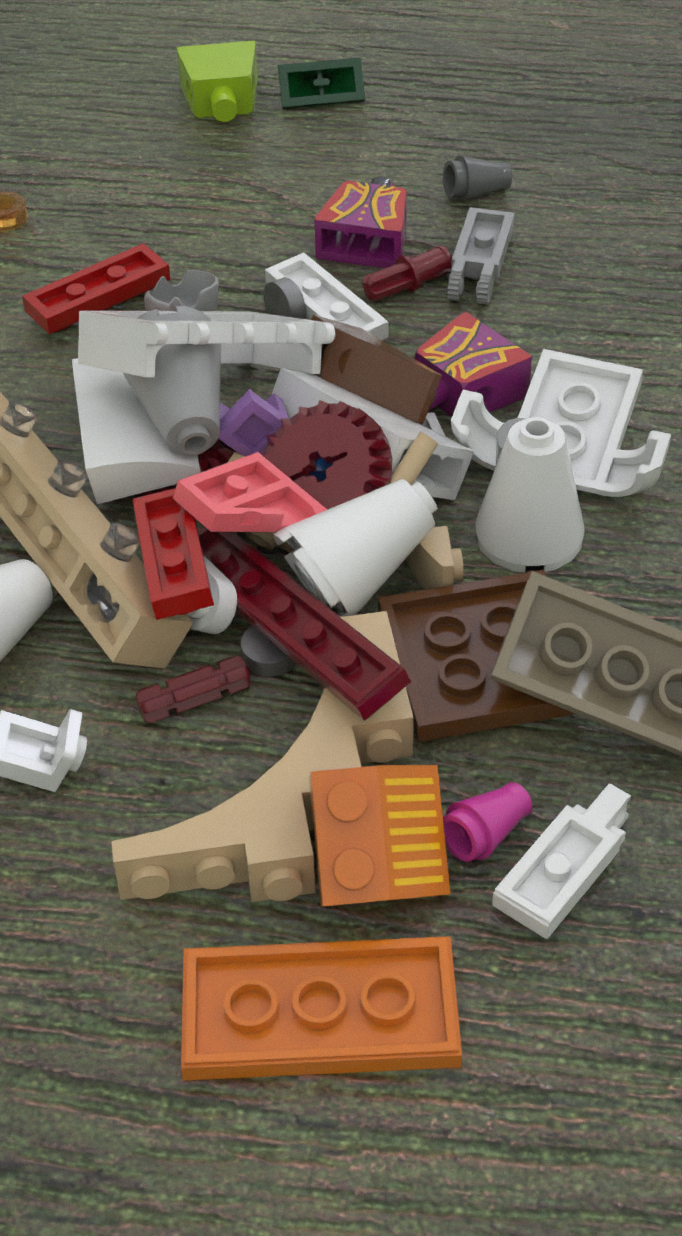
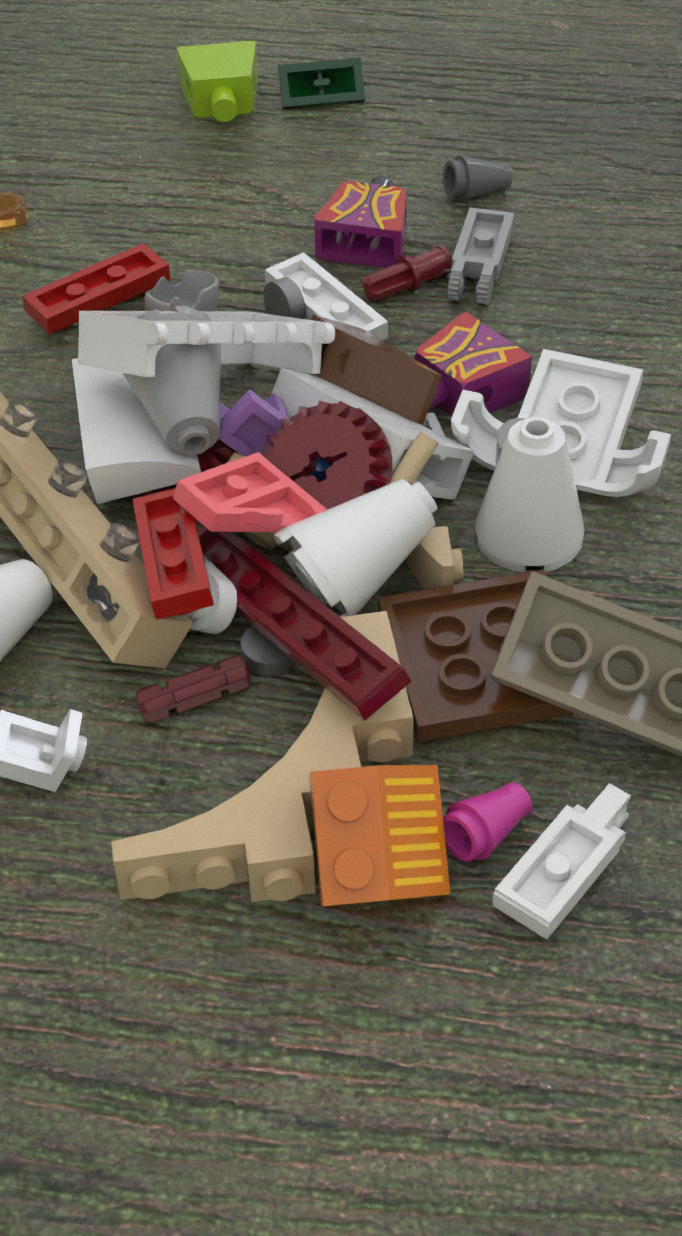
orange tile [181,936,462,1081] -> none

